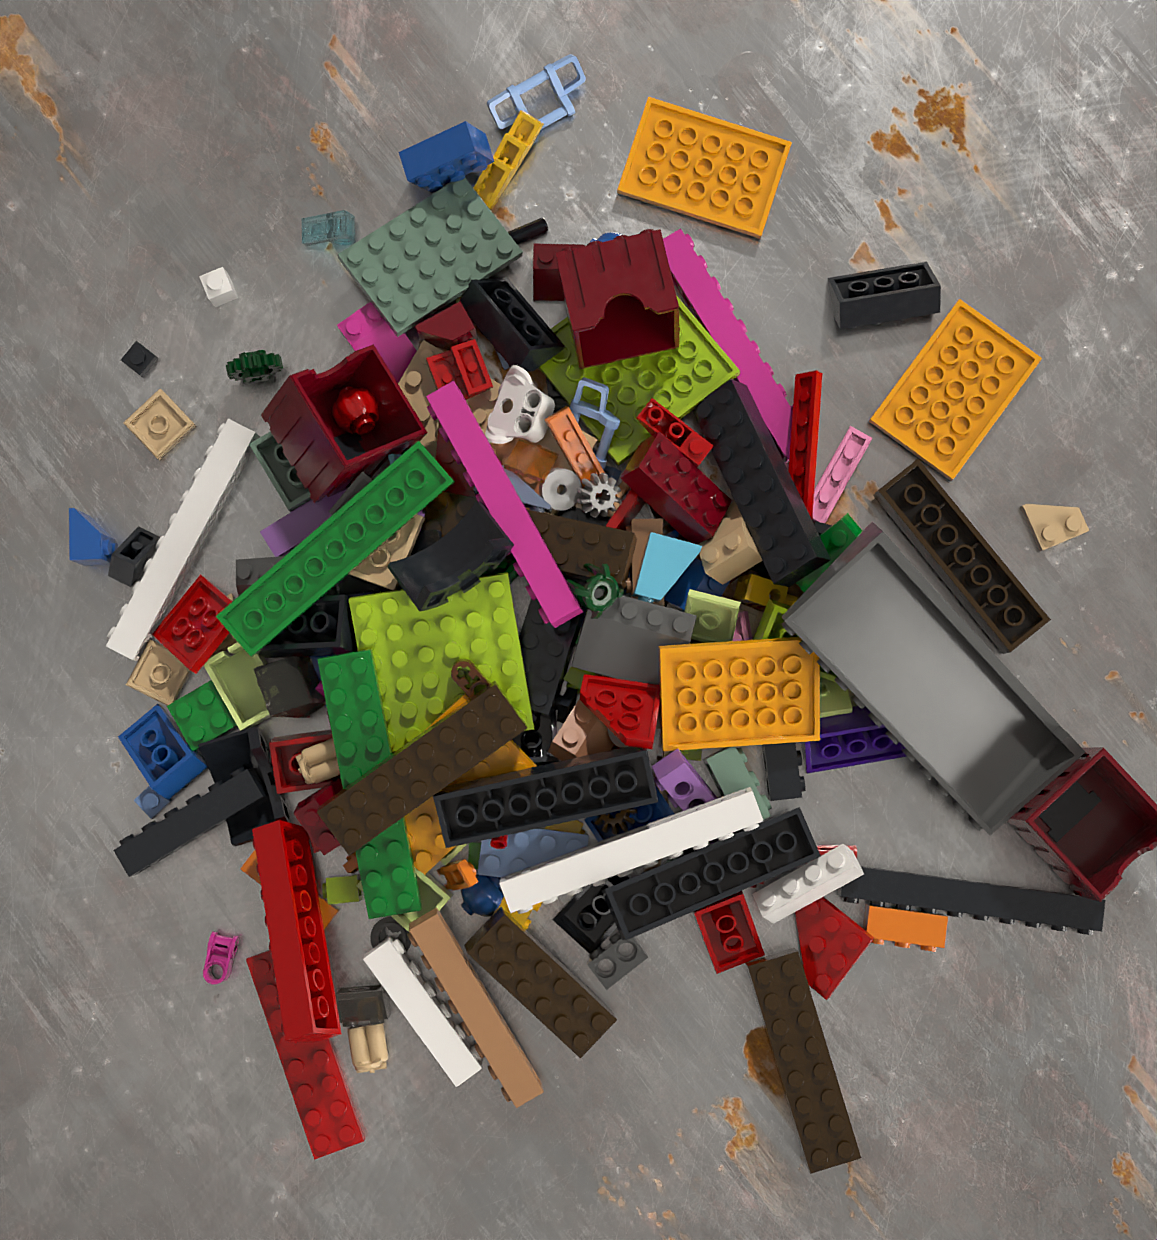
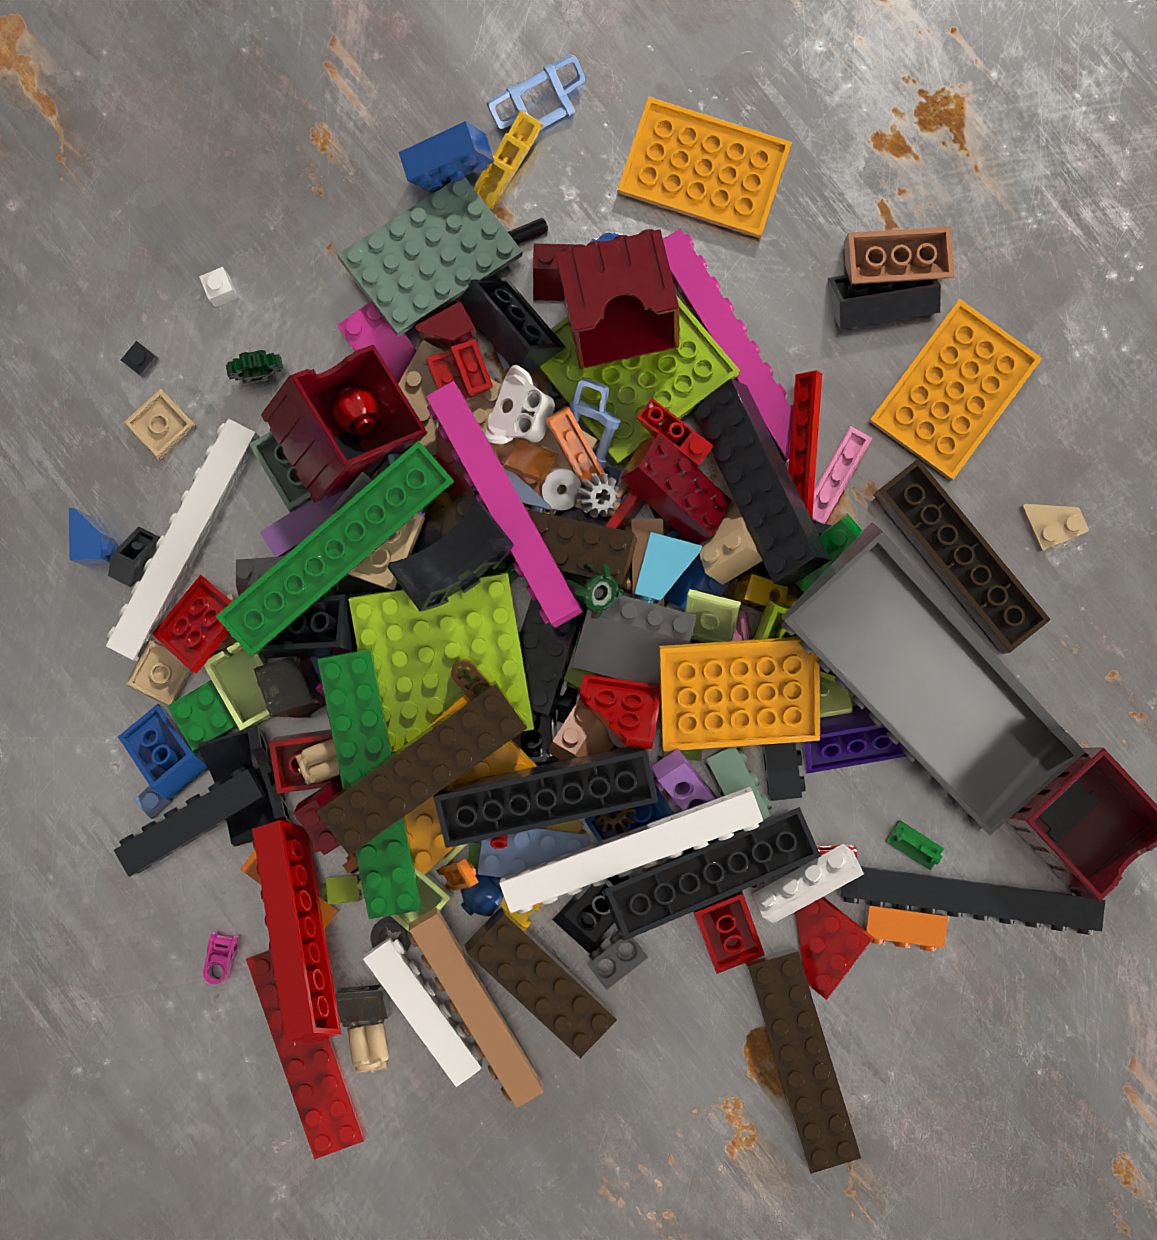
clear light blue plate [302,210,356,246] -> none
none -> nougat slope [844,227,955,284]
none -> green hinge [886,820,944,870]

